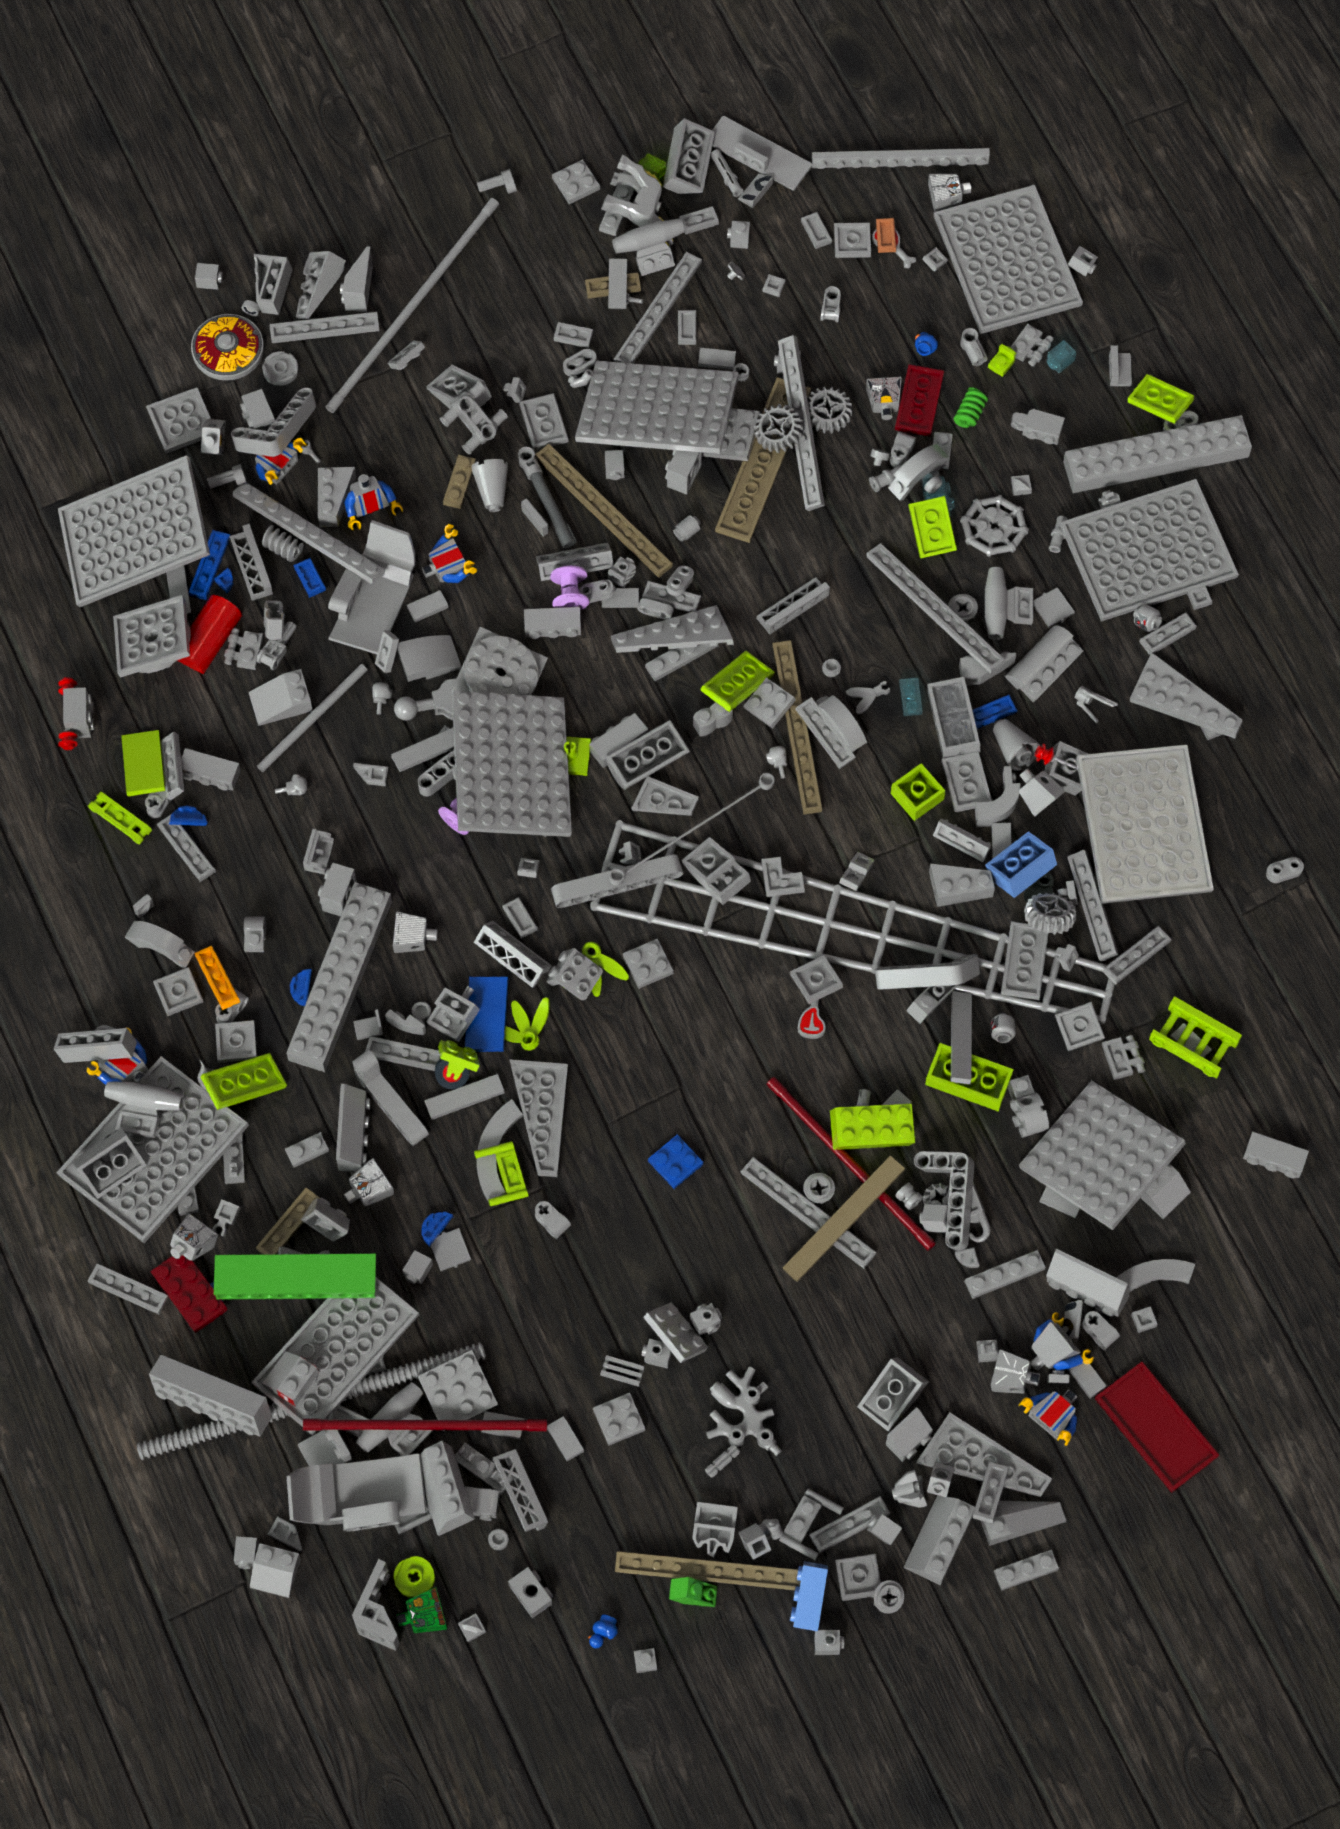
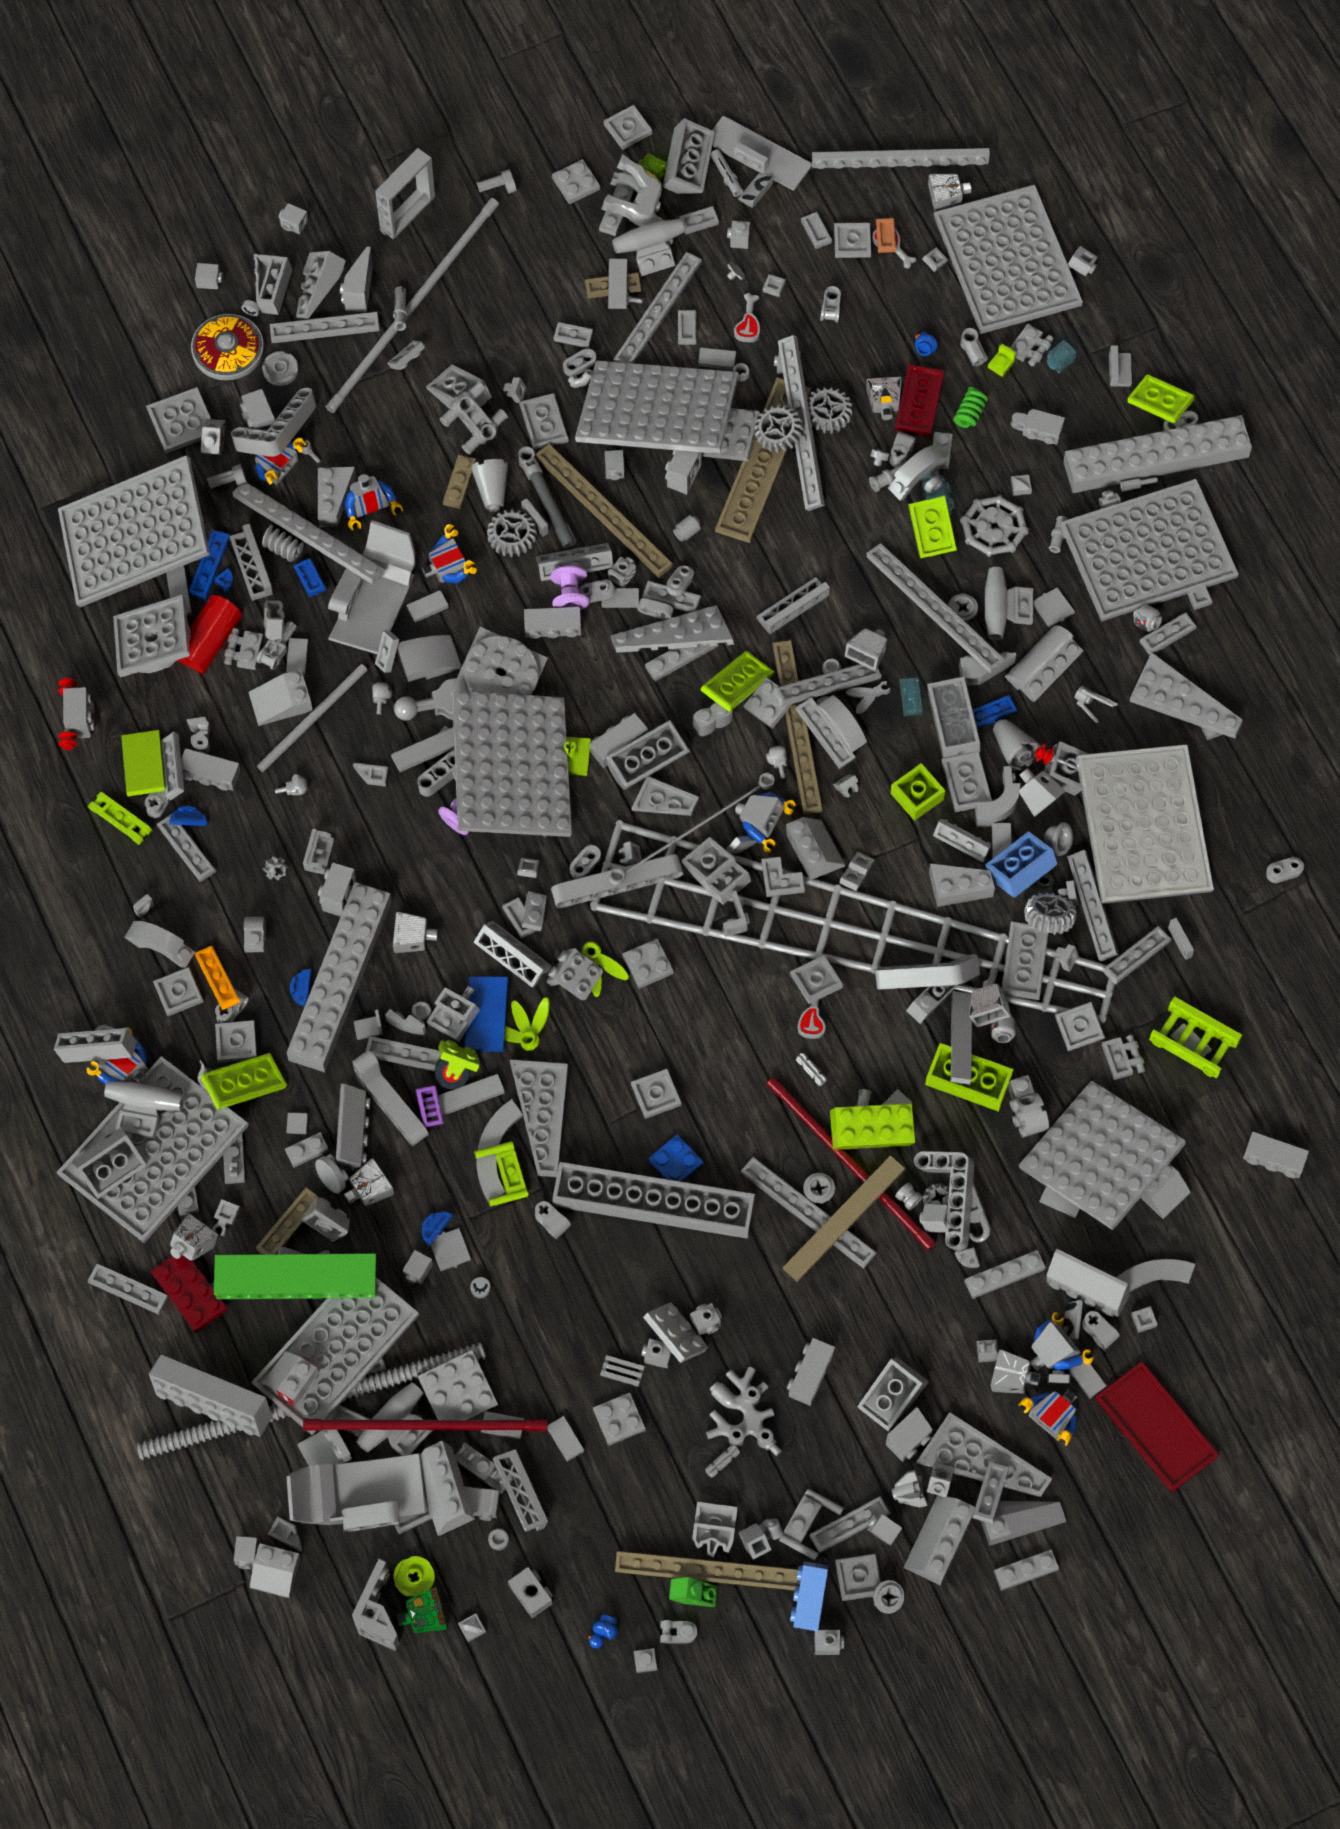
none -> light grey leg [187,717,211,754]
none -> light grey gear [263,855,288,880]
none -> light grey brick [279,203,308,234]
none -> light grey tile [286,638,308,675]
none -> light grey tile [286,1113,308,1134]
none -> light grey tile [315,1154,348,1193]
none -> light grey window [375,148,435,239]
none -> light grey pin [393,286,407,331]
none -> medium lavender slope [416,1085,444,1128]
none -> light grey tile [470,1277,491,1298]
none -> light grey gear [487,509,537,558]
none -> light grey plate [522,891,547,931]
none -> light grey brick [552,1162,755,1239]
none -> light grey plate [570,845,601,879]
none -> light grey plate [604,105,652,150]
none -> light grey plate [631,1069,681,1119]
none -> light grey plate [660,1620,697,1643]
none -> light grey bracket [723,891,750,937]
none -> light grey tile [726,835,757,855]
none -> light grey piece [734,293,760,342]
none -> light grey torso [735,792,795,853]
none -> light grey tile [774,664,882,707]
none -> light grey slope [786,817,845,880]
none -> light grey brick [787,1338,835,1406]
none -> light grey axle [796,1053,827,1086]
none -> light grey tile [833,774,858,797]
none -> light grey torso [845,629,888,671]
none -> light grey torso [969,980,1011,1027]
none -> light grey hat [1044,822,1074,856]
none -> light grey axle [1120,477,1158,492]
none -> light grey tile [1168,918,1194,960]

